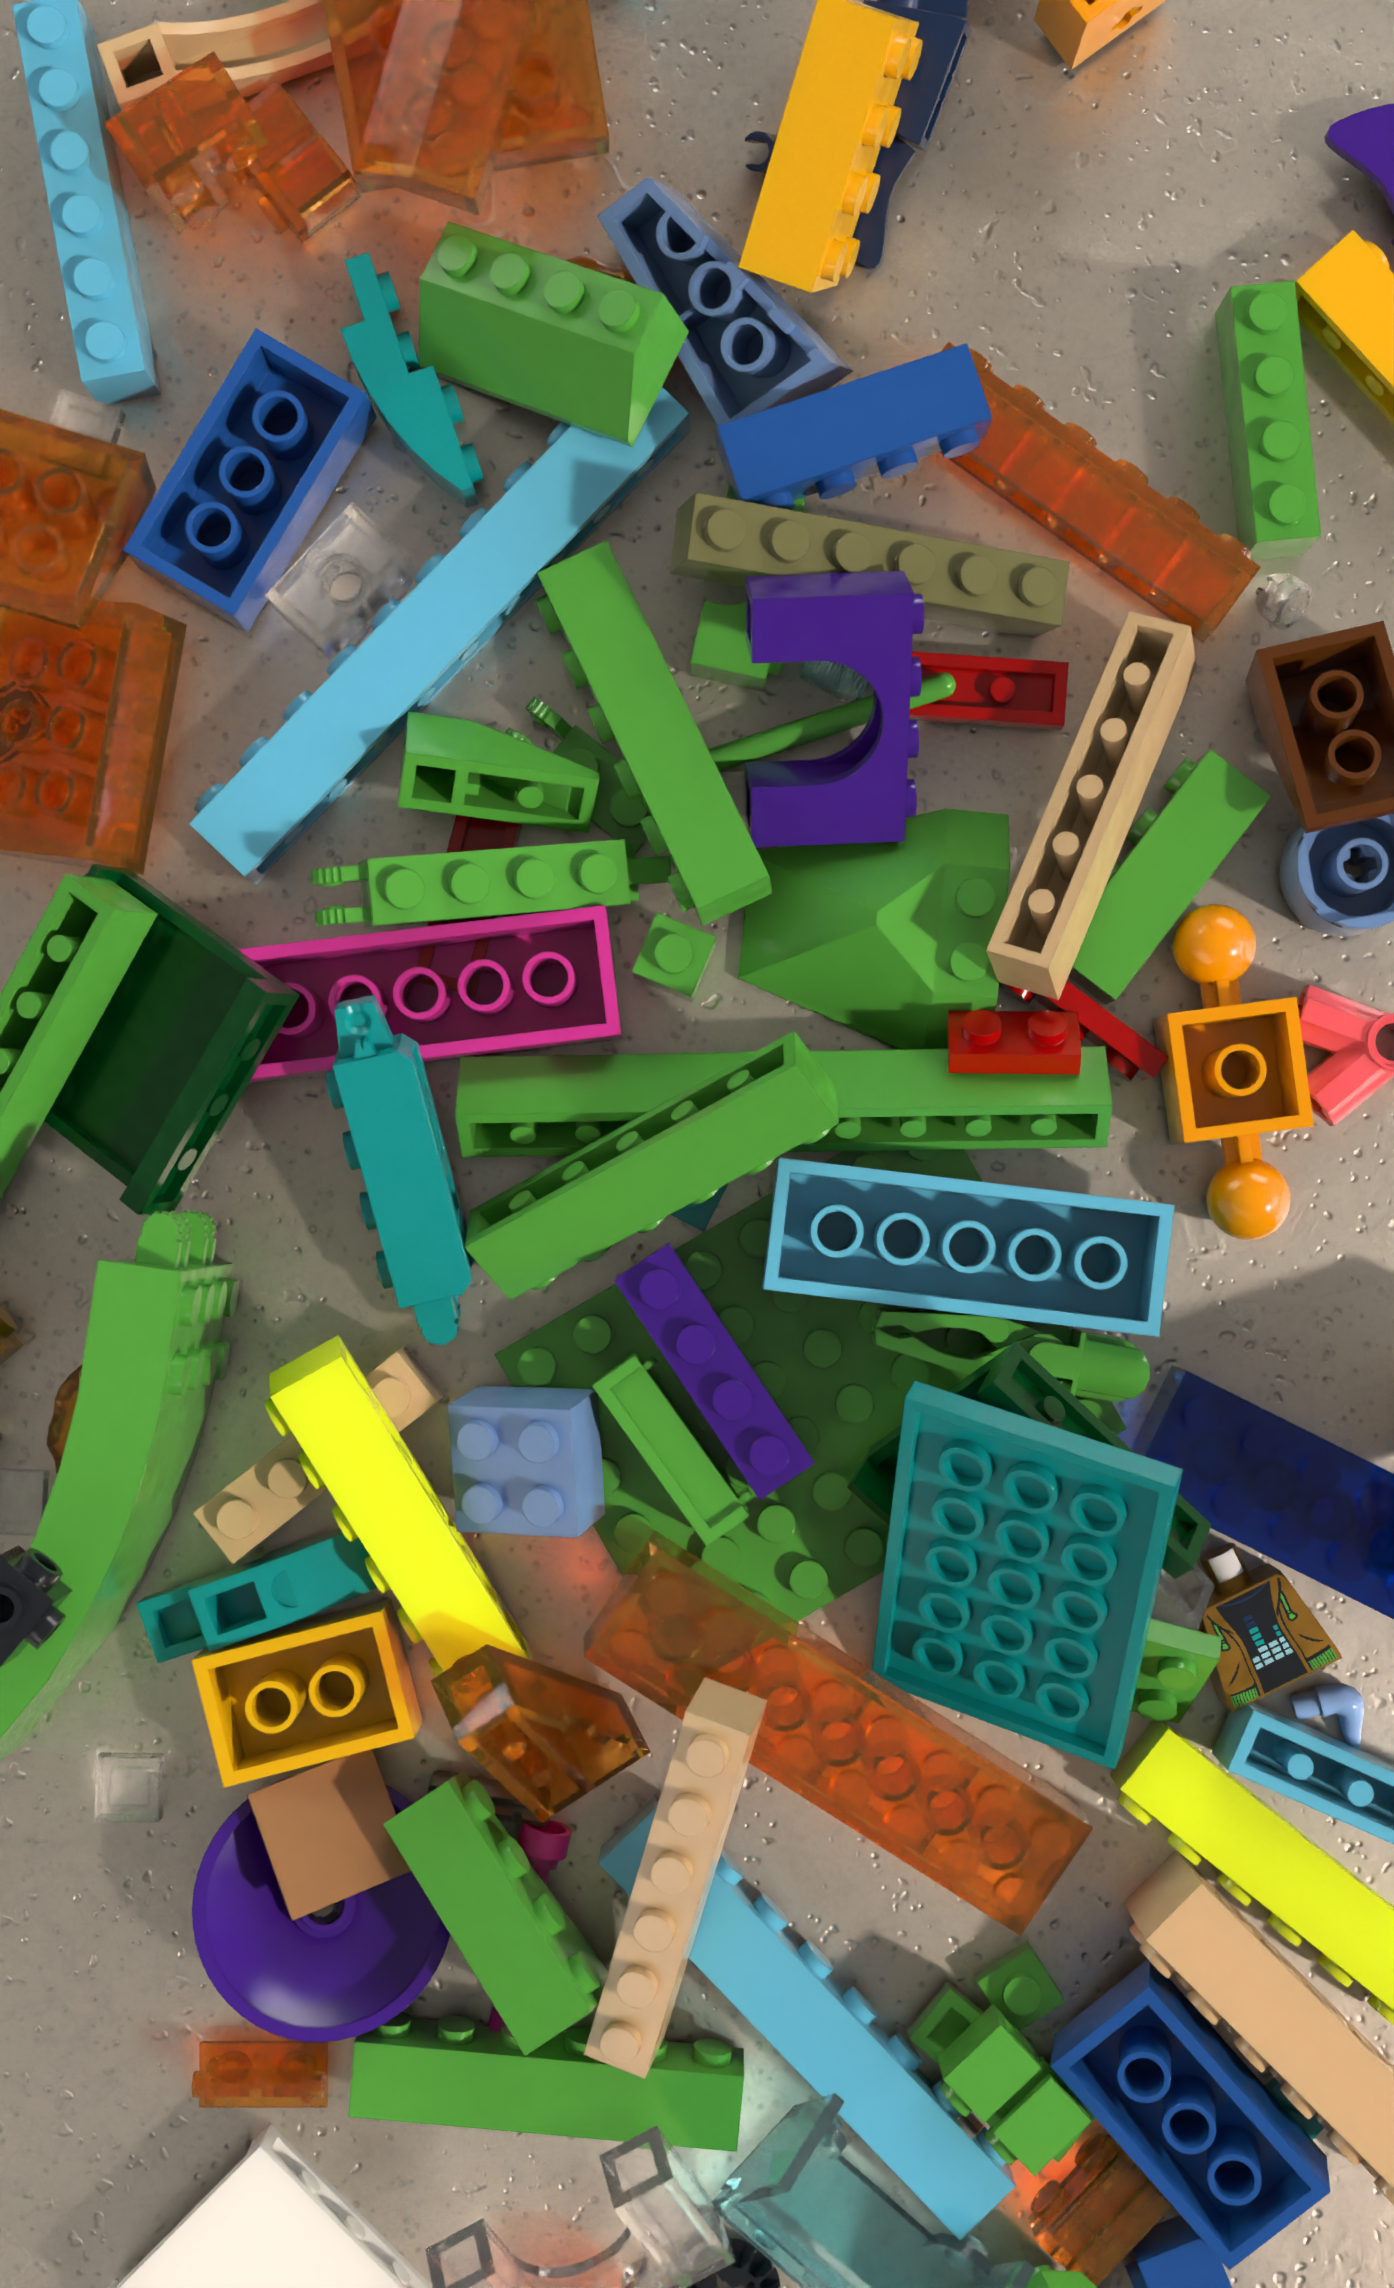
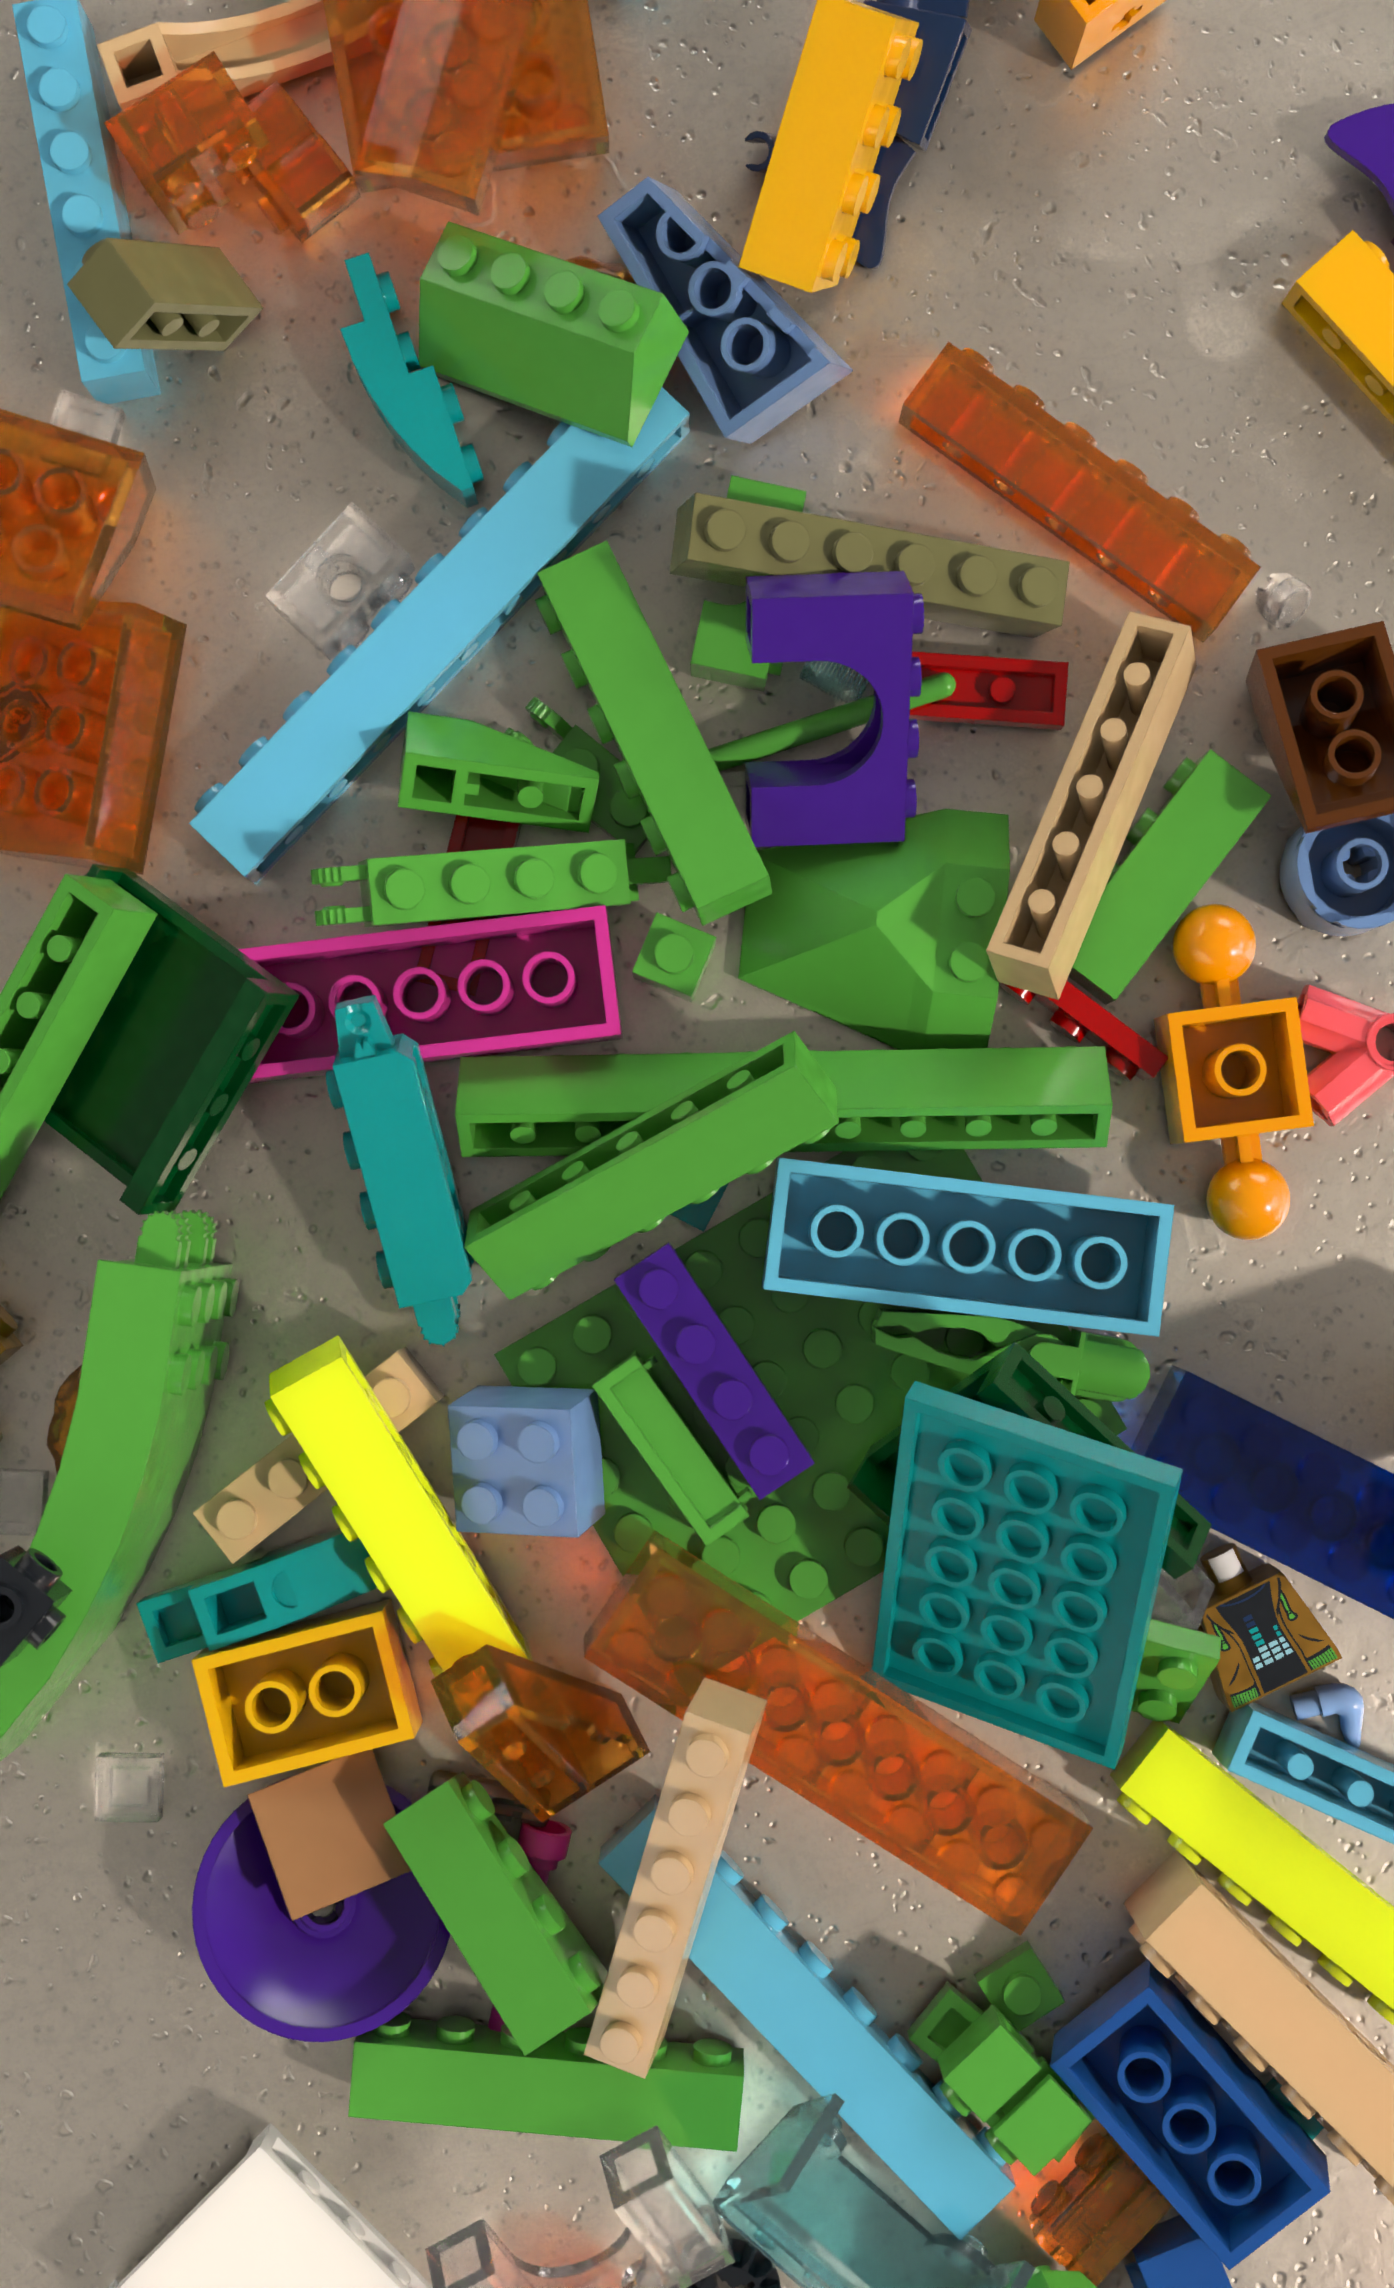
blue brick [123,328,377,633] -> none
clear orange hinge [192,2041,328,2108] -> none
blue brick [717,343,992,510] -> none
red plate [947,1010,1082,1075] -> none
bright green brick [1215,280,1321,562] -> none
none -> olive brick [67,238,263,351]

